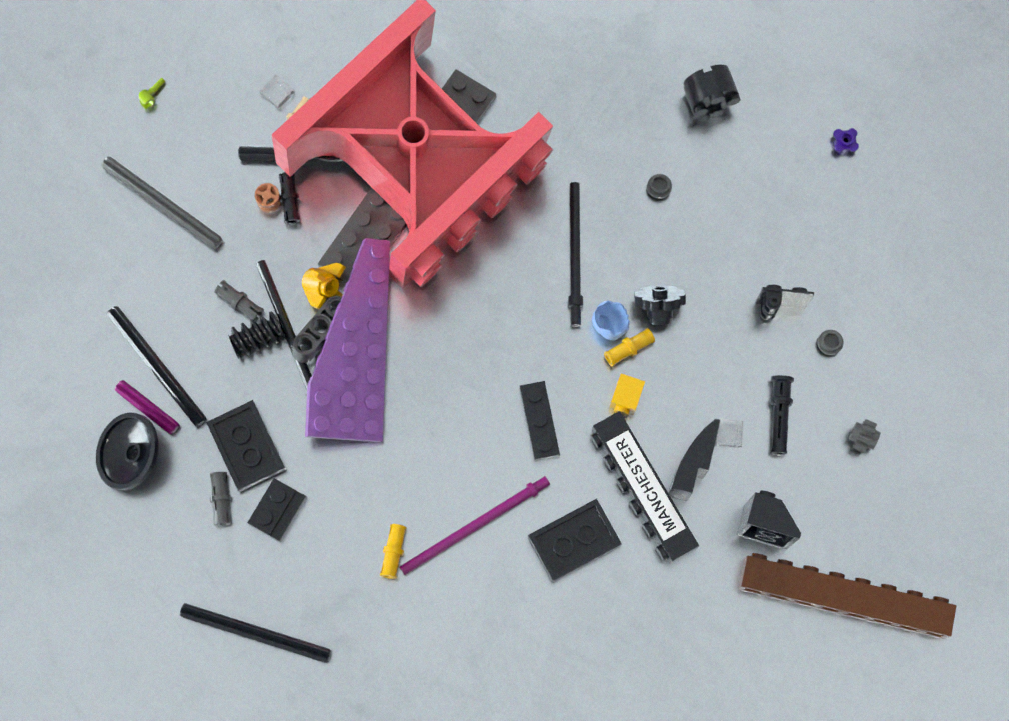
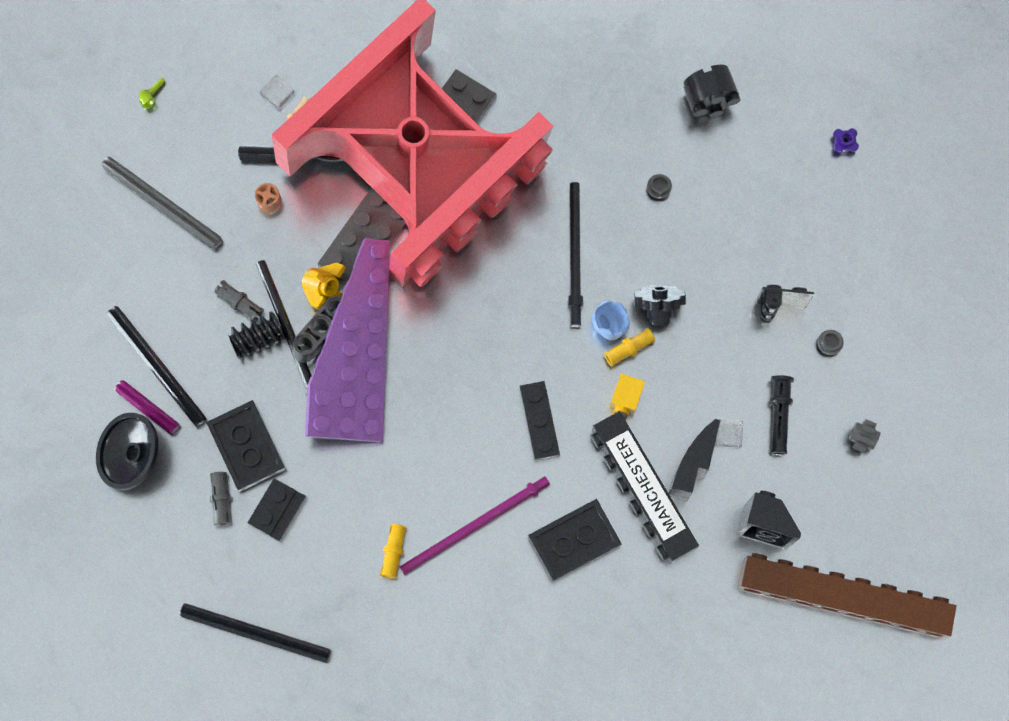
black pin [279,172,300,224] -> none

